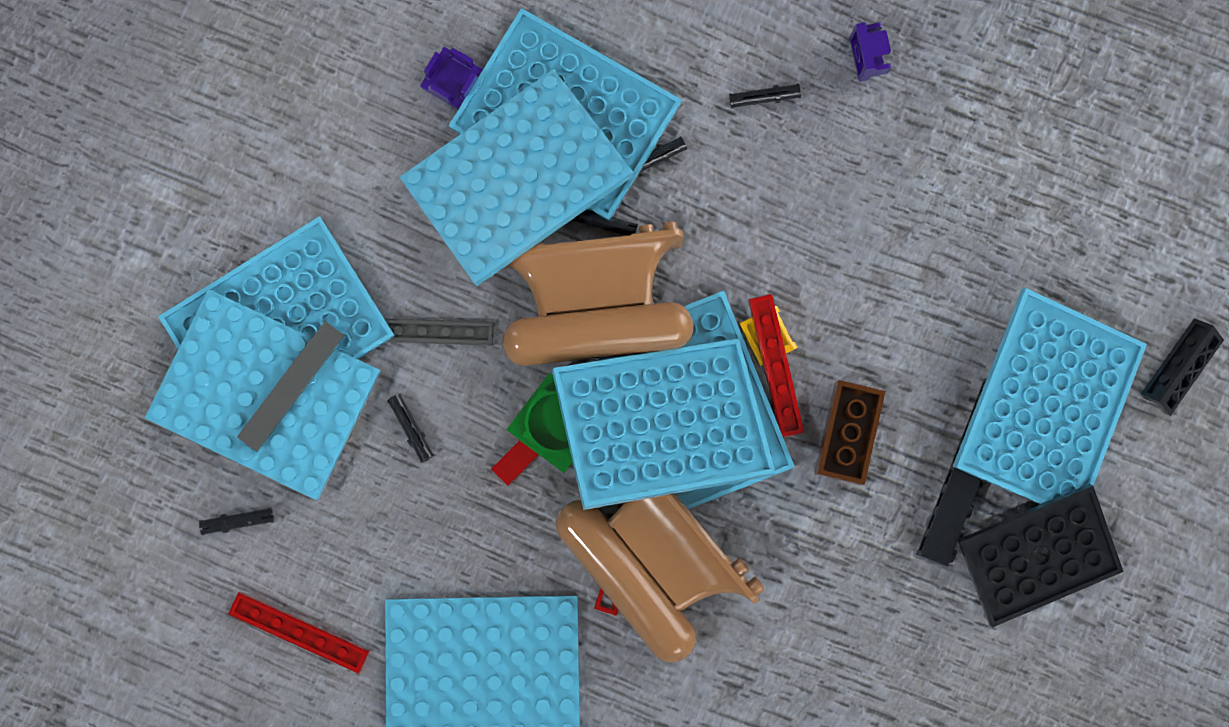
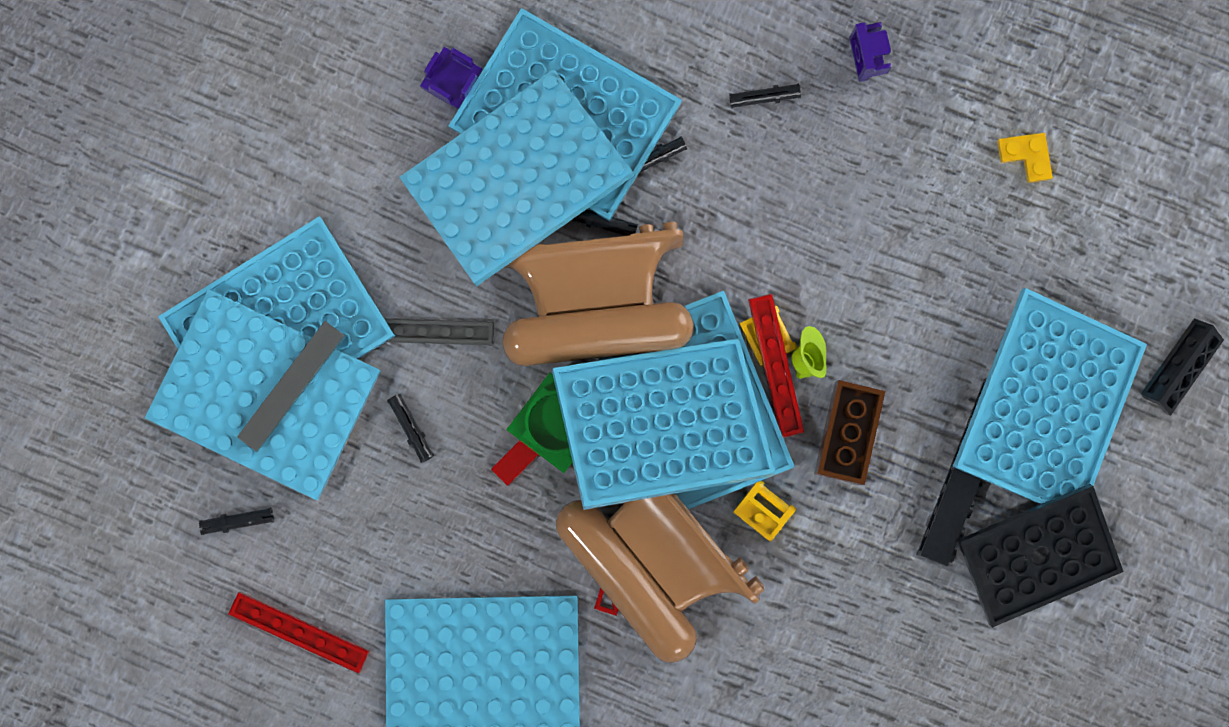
none -> yellow plate [733,480,797,542]
none -> lime piece [791,326,827,379]
none -> yellow plate [997,133,1053,183]

